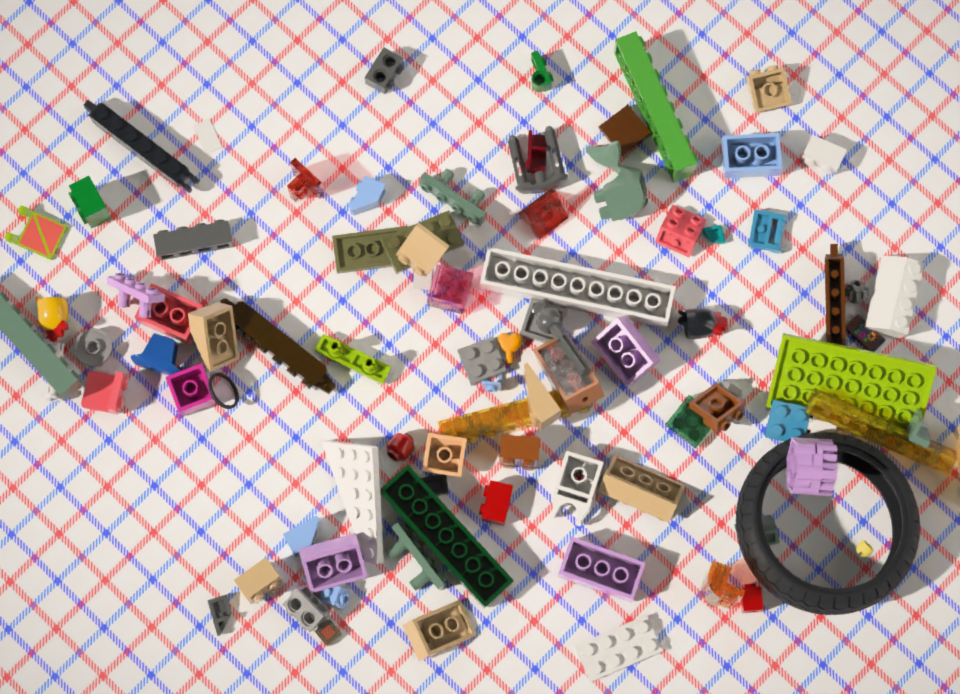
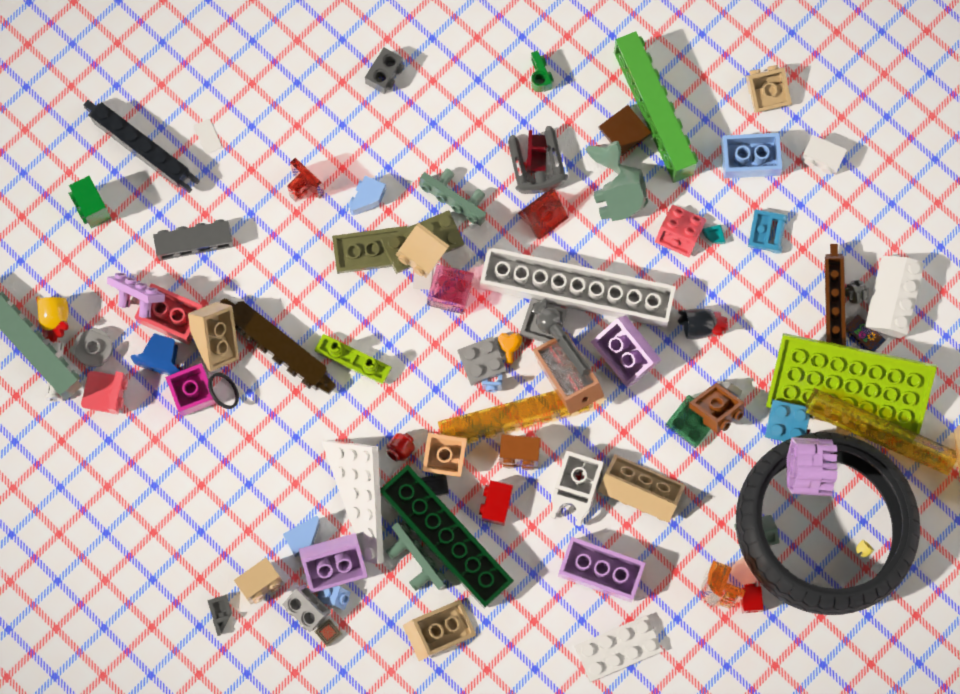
flag [5,205,67,260] -> none
tan slope [524,362,561,431] -> none
sand green panel [907,408,931,448] -> none

